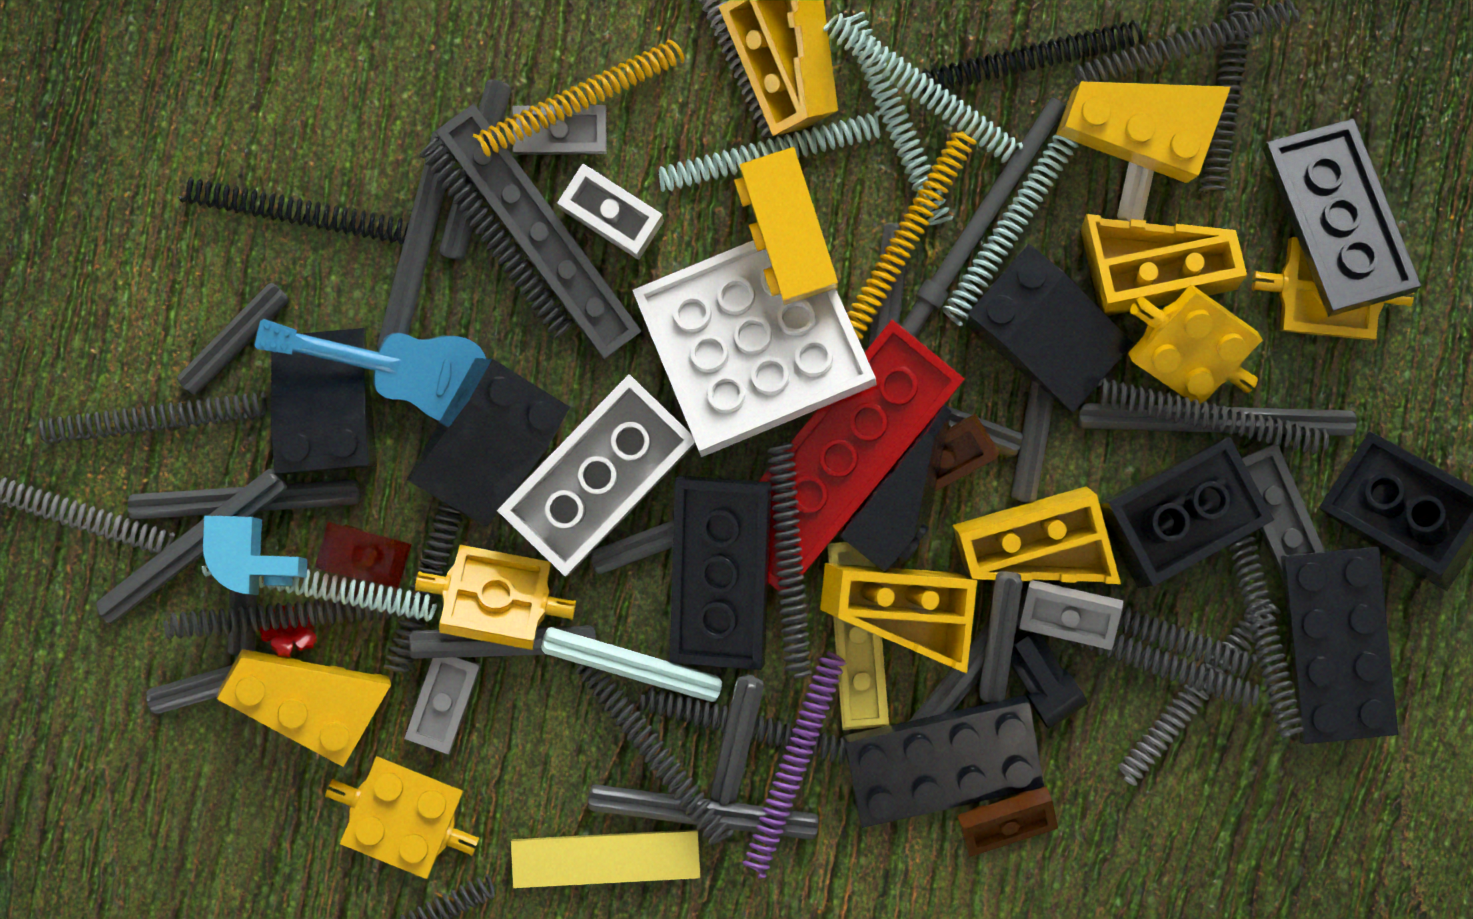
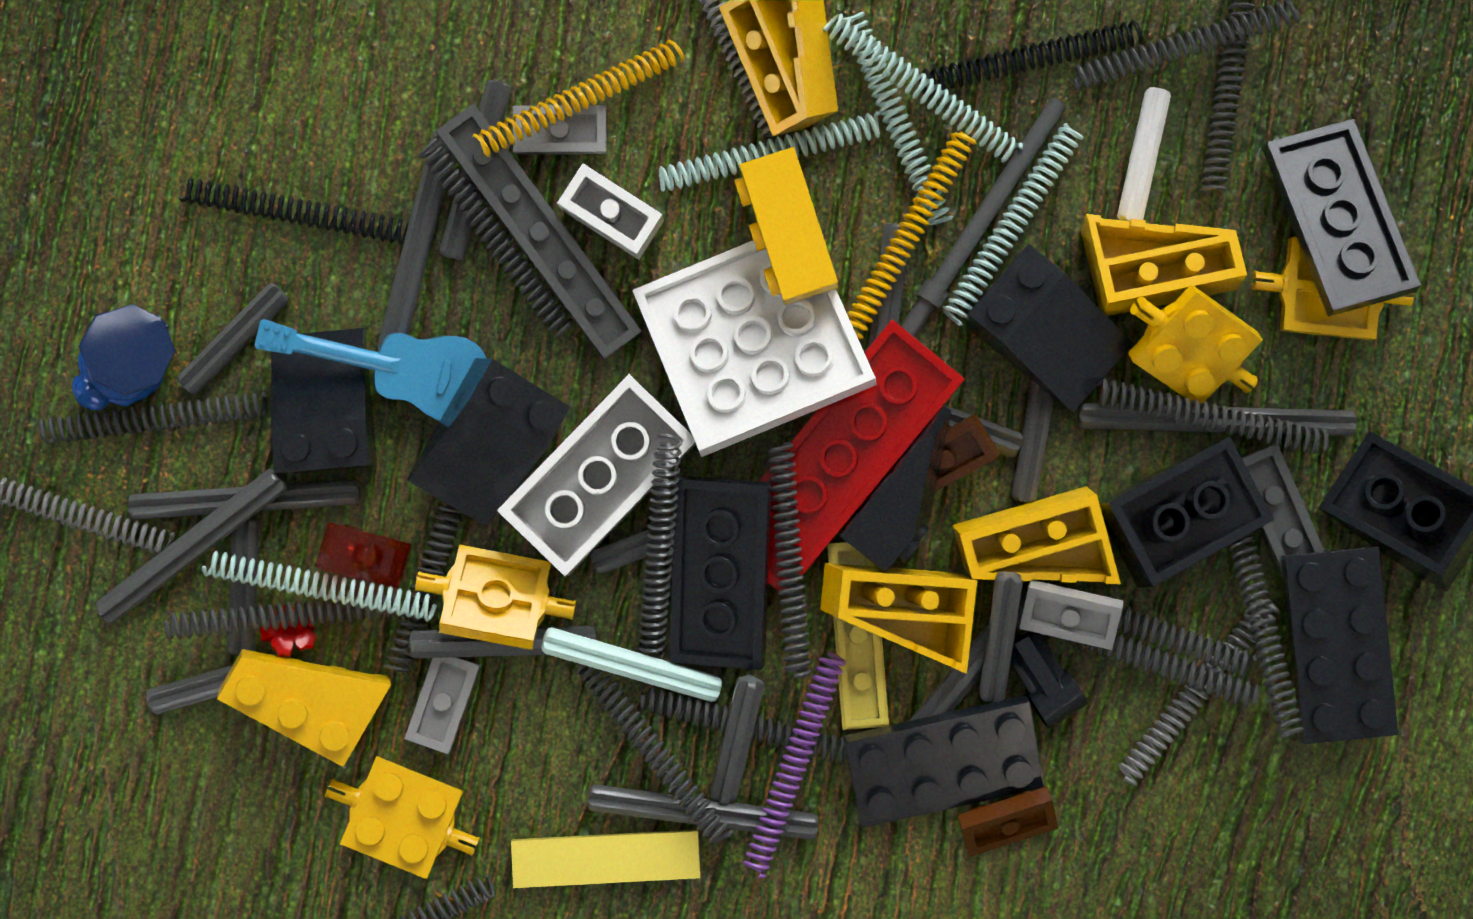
medium azure brick [203,515,307,595] -> none
yellow wedge [1056,81,1231,183] -> none
none -> dark blue piece [72,304,176,411]
none -> dark grey piece [638,433,683,659]

